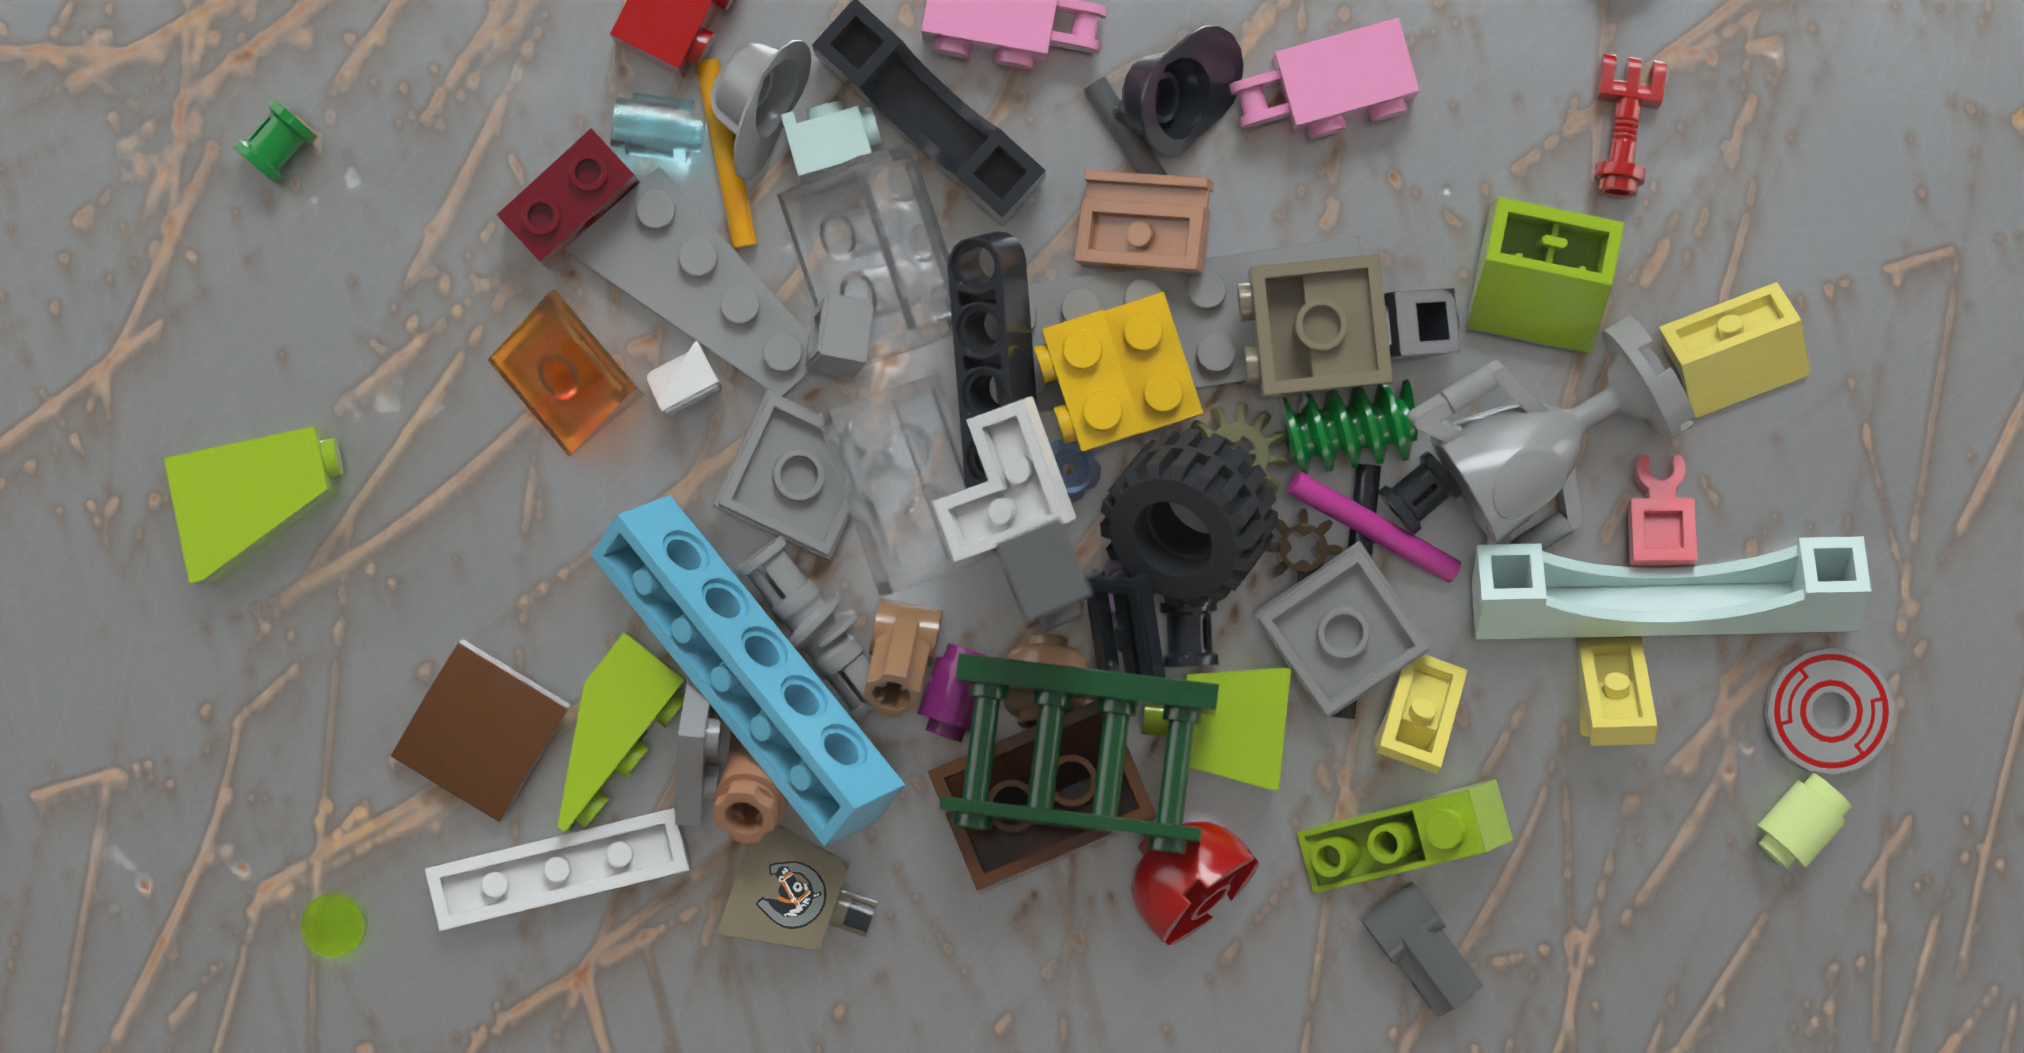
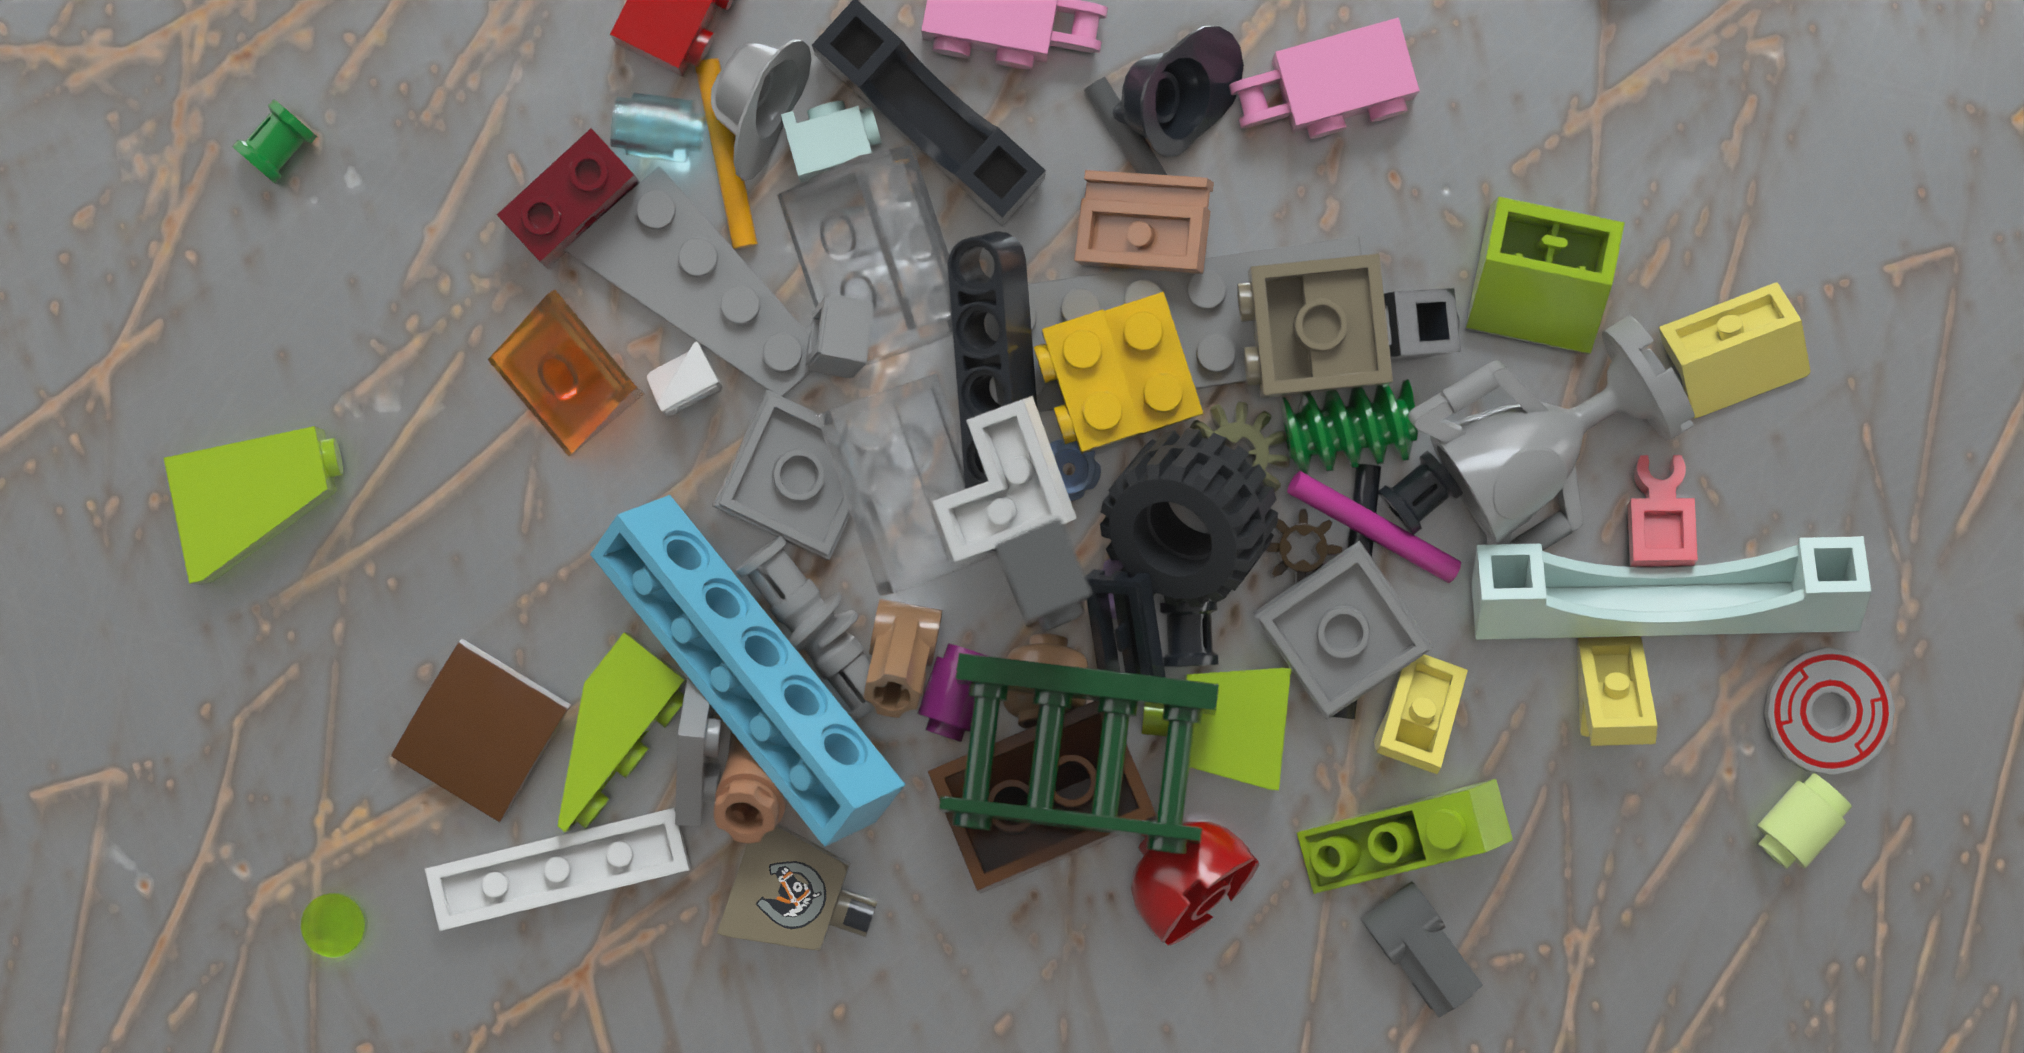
red hinge [1594,53,1667,198] -> none

